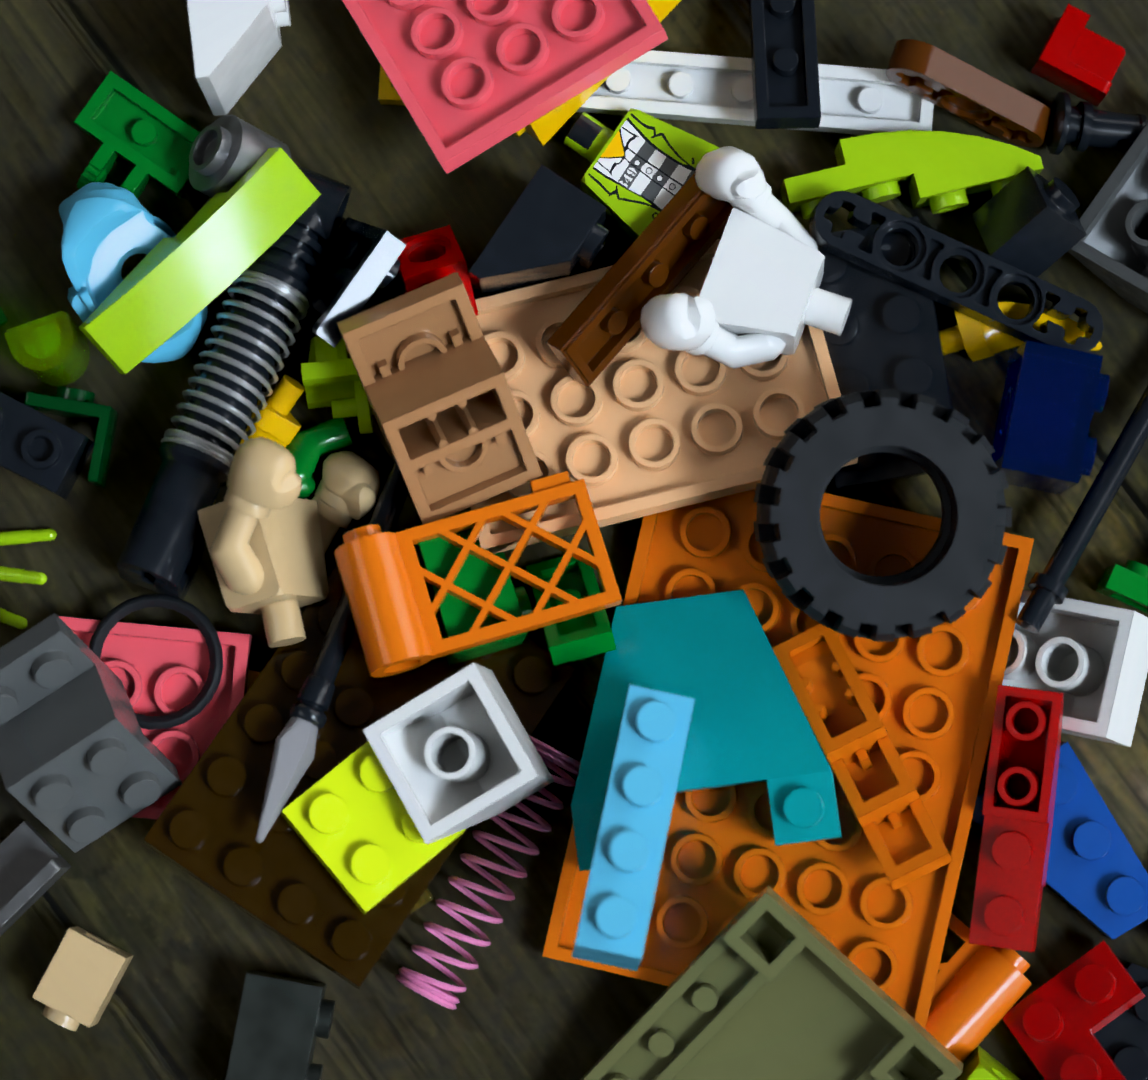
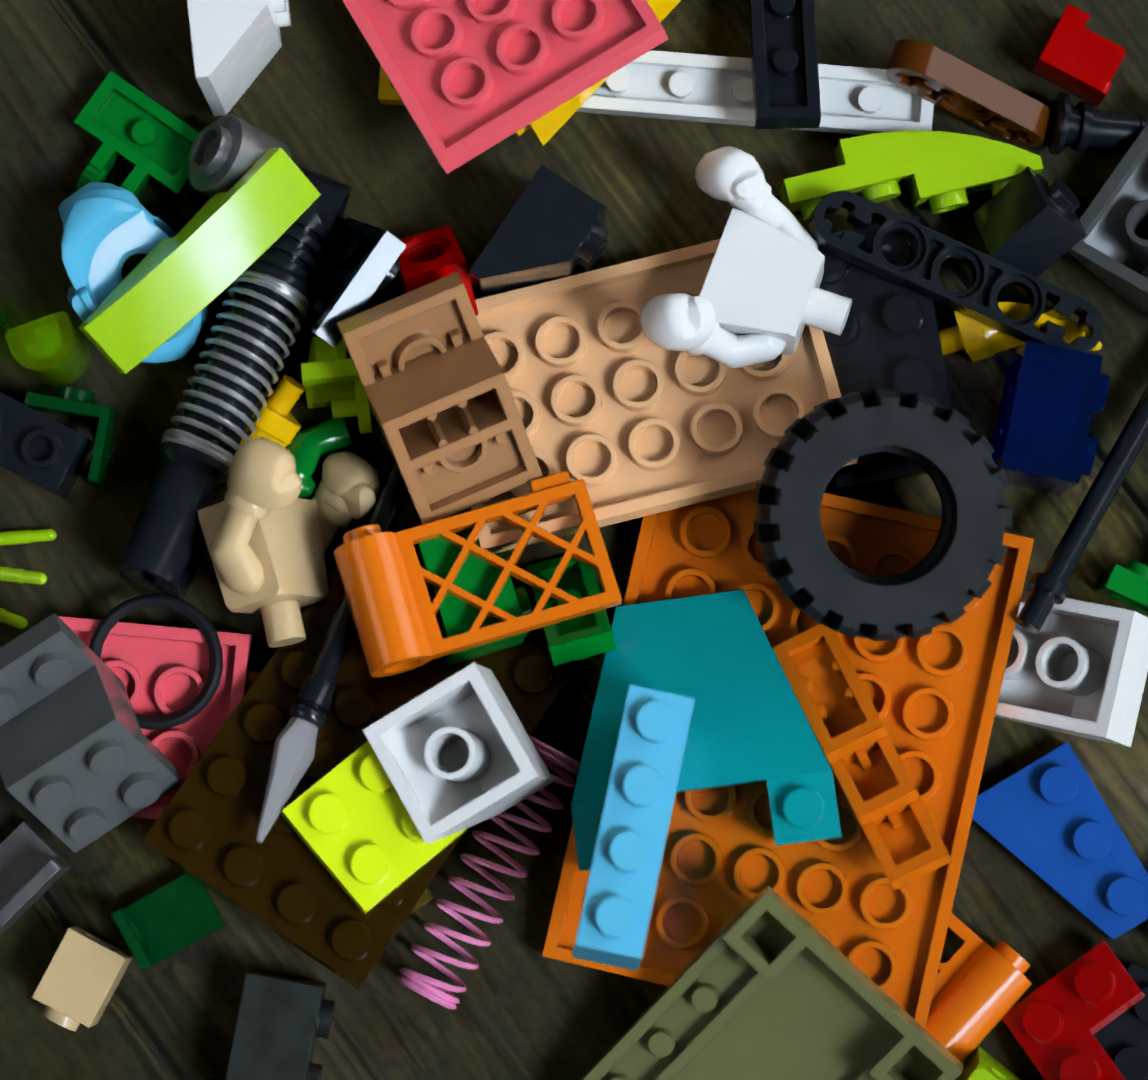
reddish brown tile [546,173,734,388] -> none
torso [564,108,719,242] -> none
red slope [968,685,1064,952] -> none
none -> dark green bracket [111,873,225,971]

